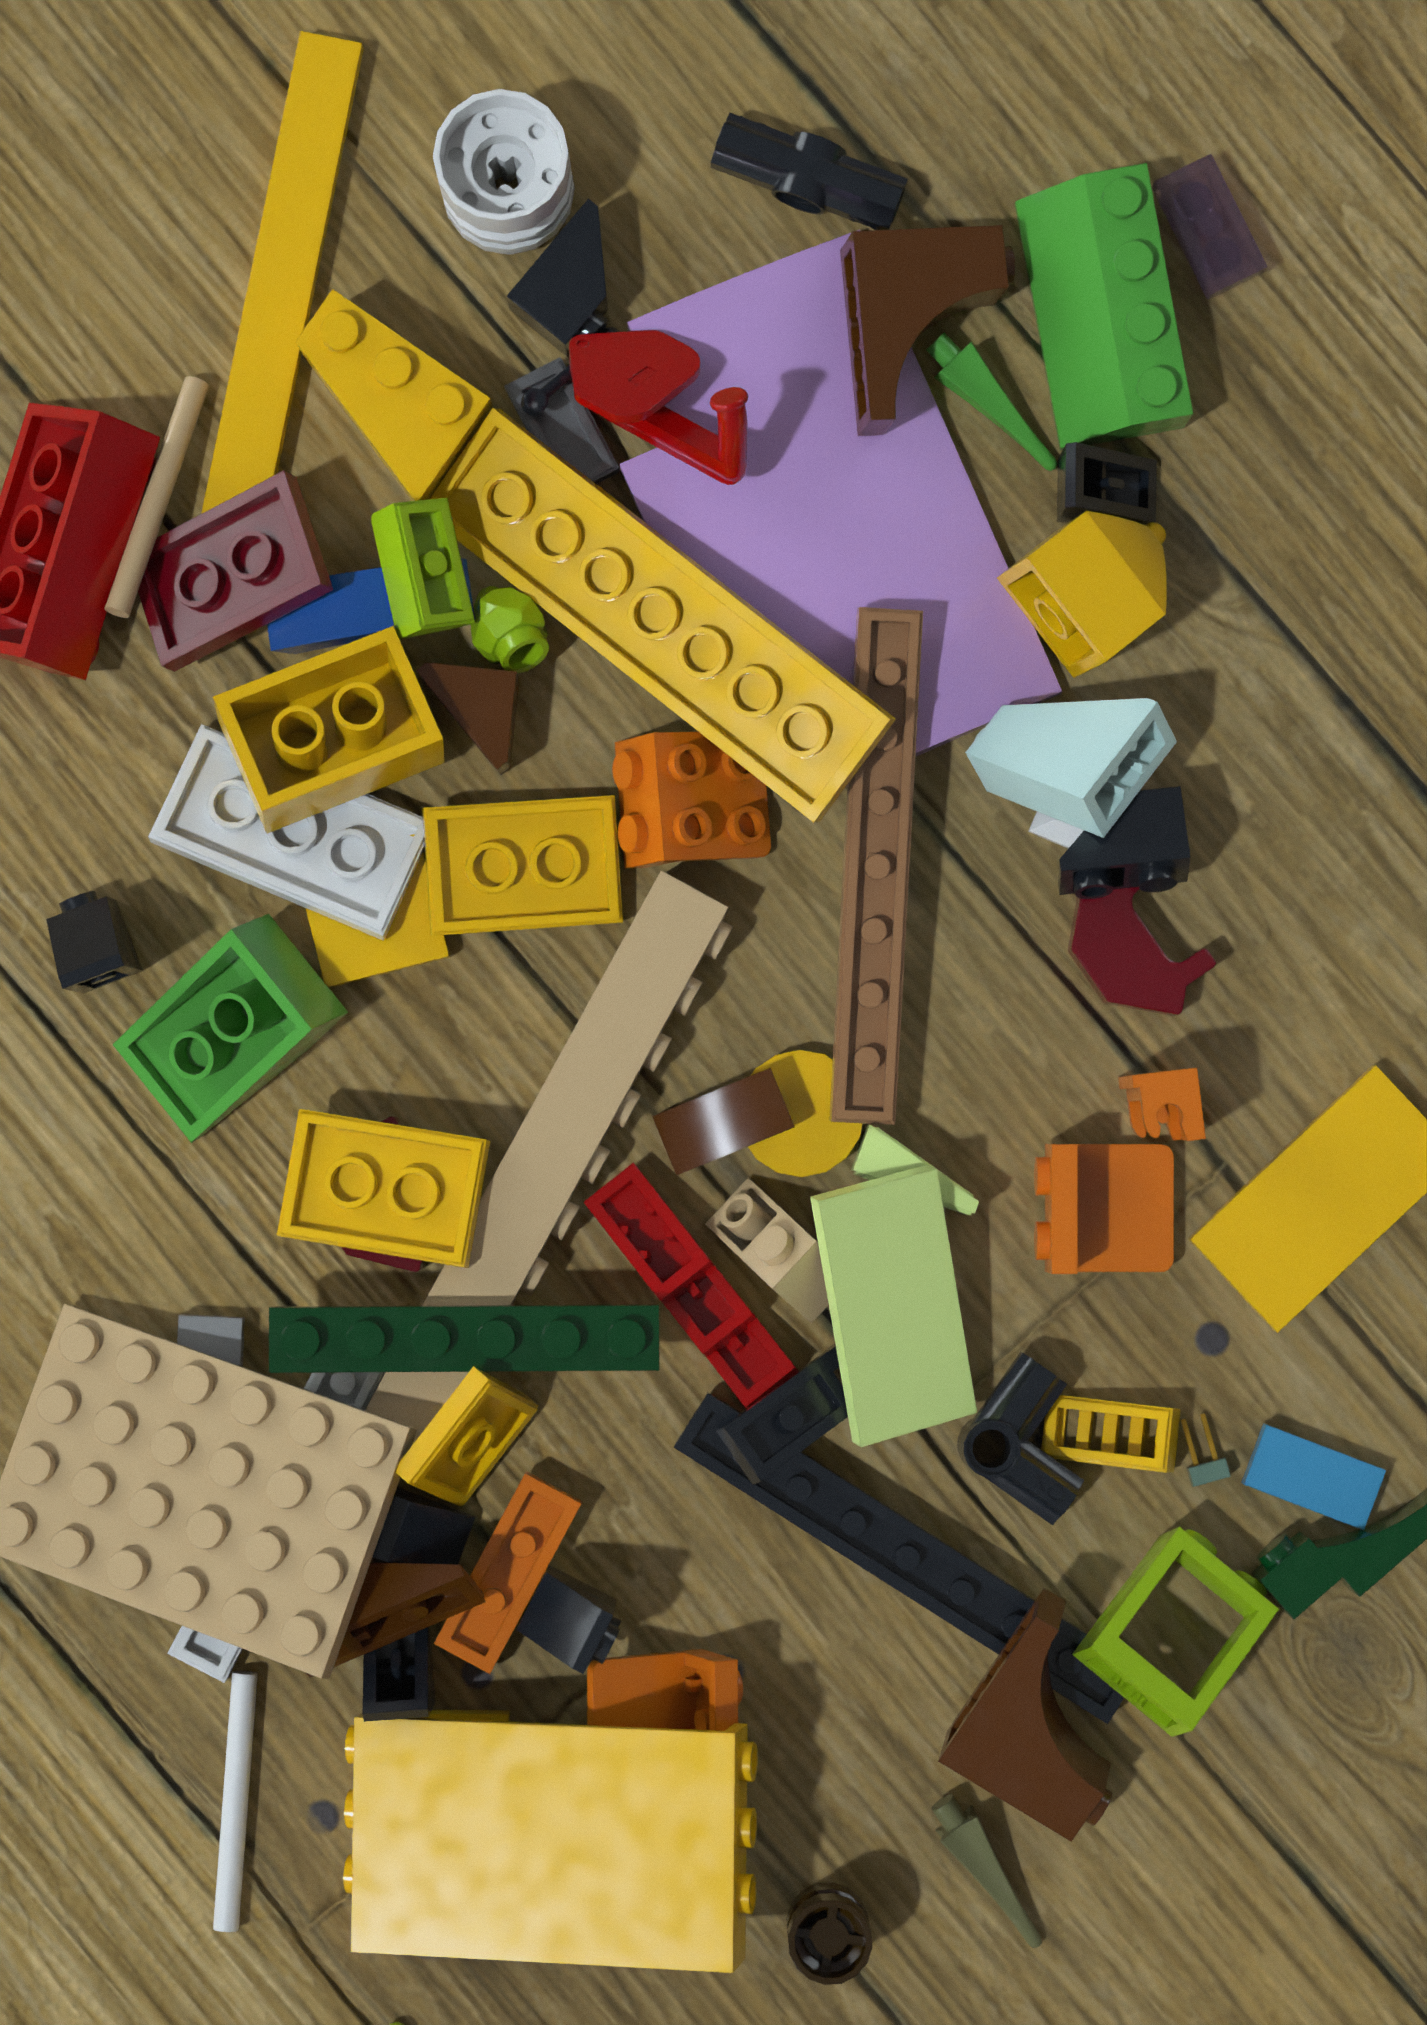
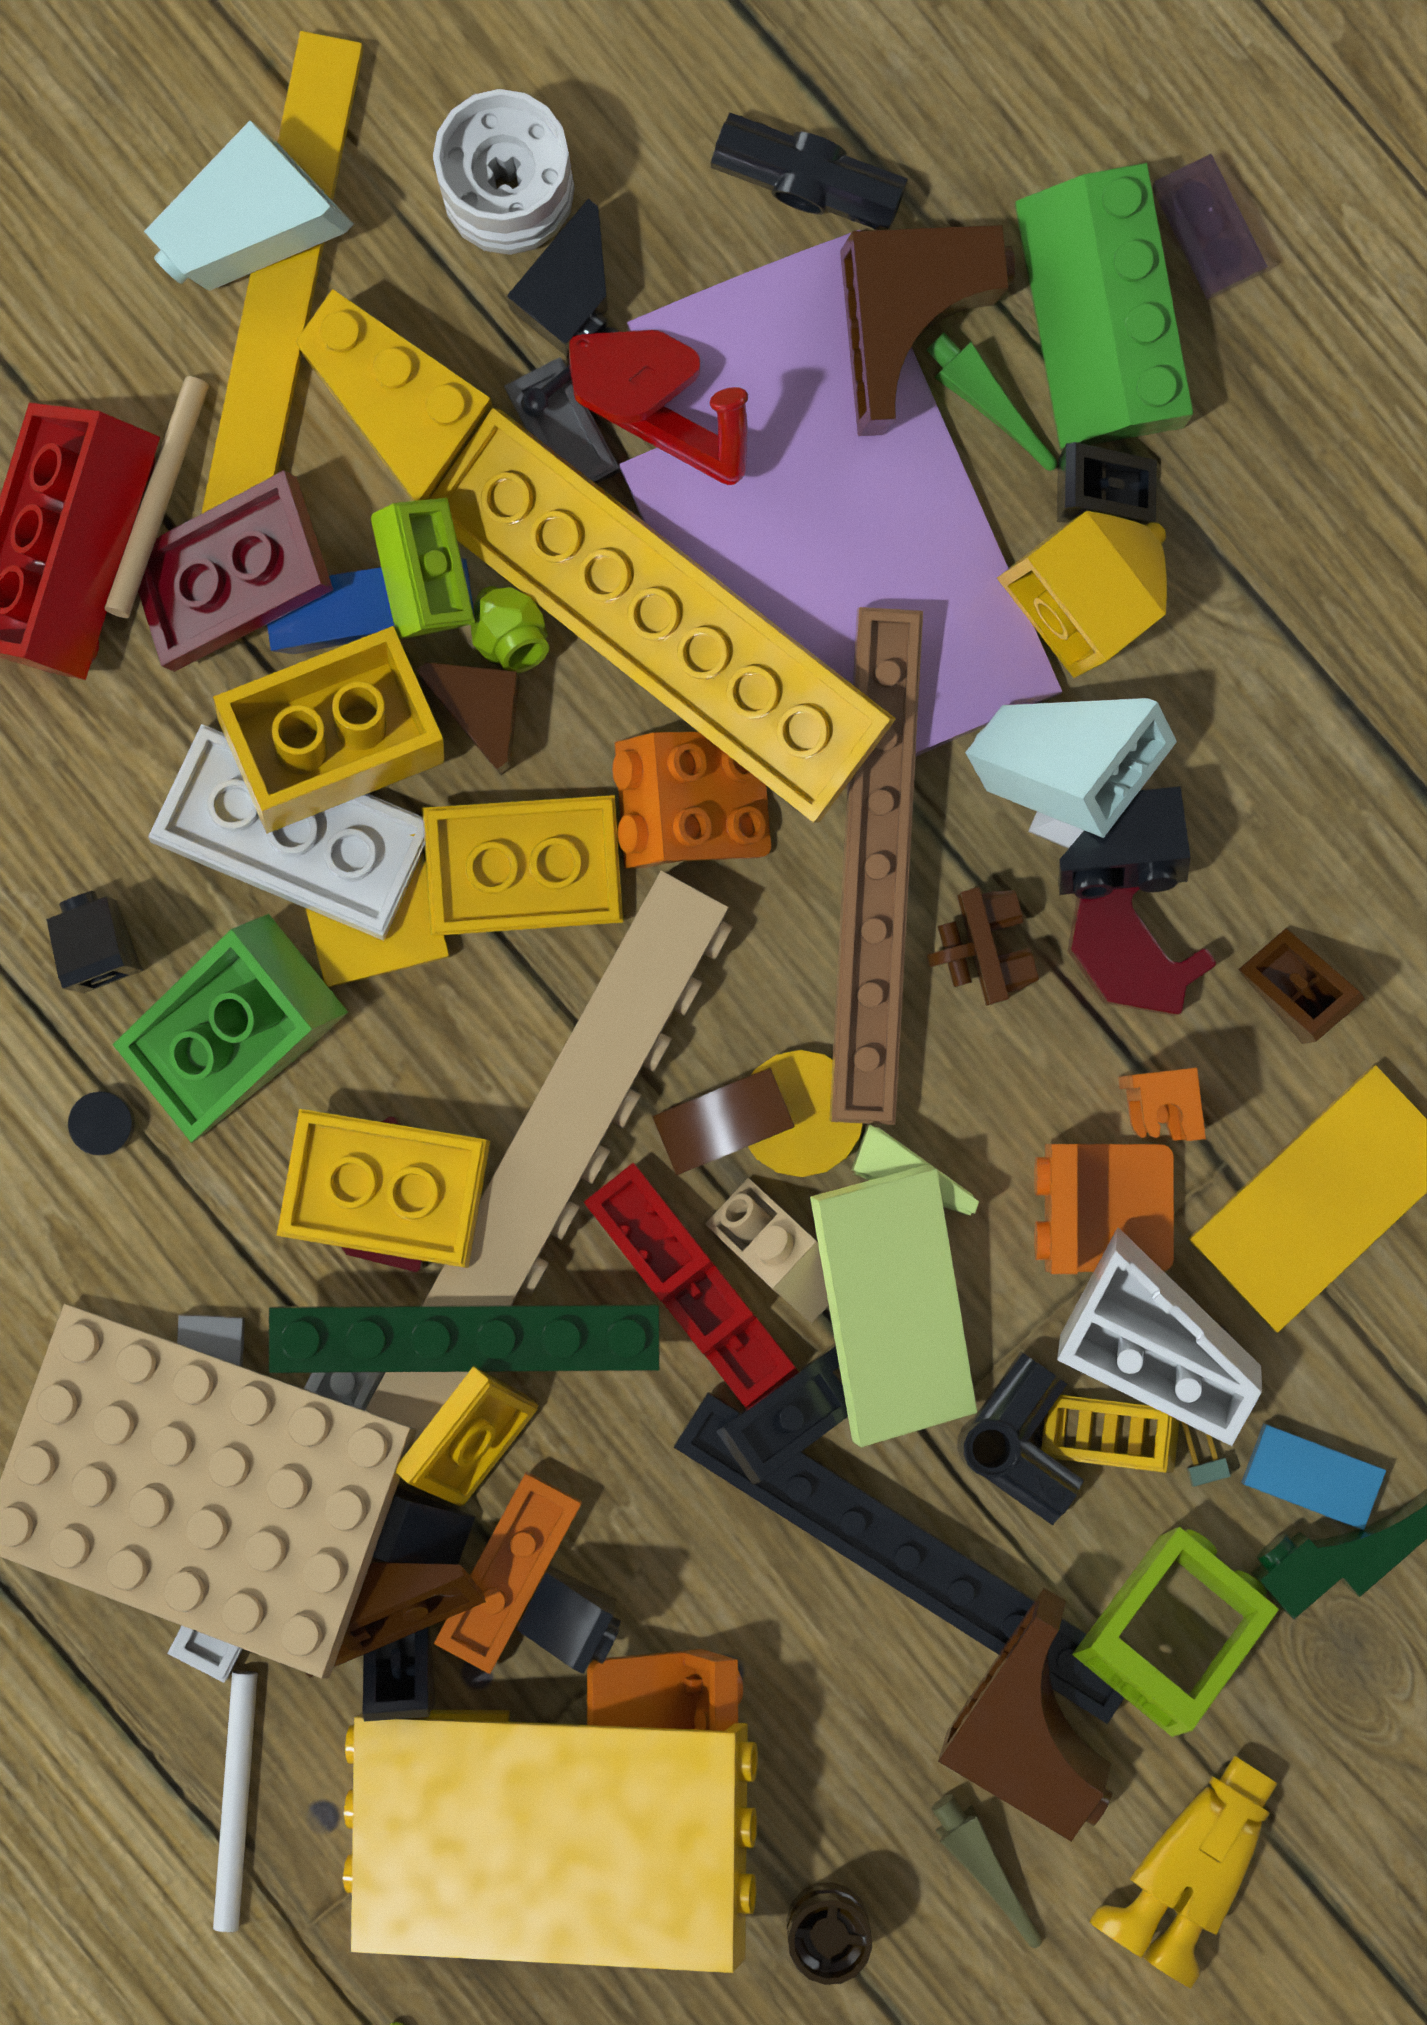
none -> black tile [68,1092,135,1155]
none -> light aqua slope [144,121,354,291]
none -> reddish brown hips [926,887,1039,1006]
none -> white wedge [1057,1227,1262,1446]
none -> yellow piece [1089,1756,1278,1989]
none -> reddish brown slope [1239,928,1365,1044]

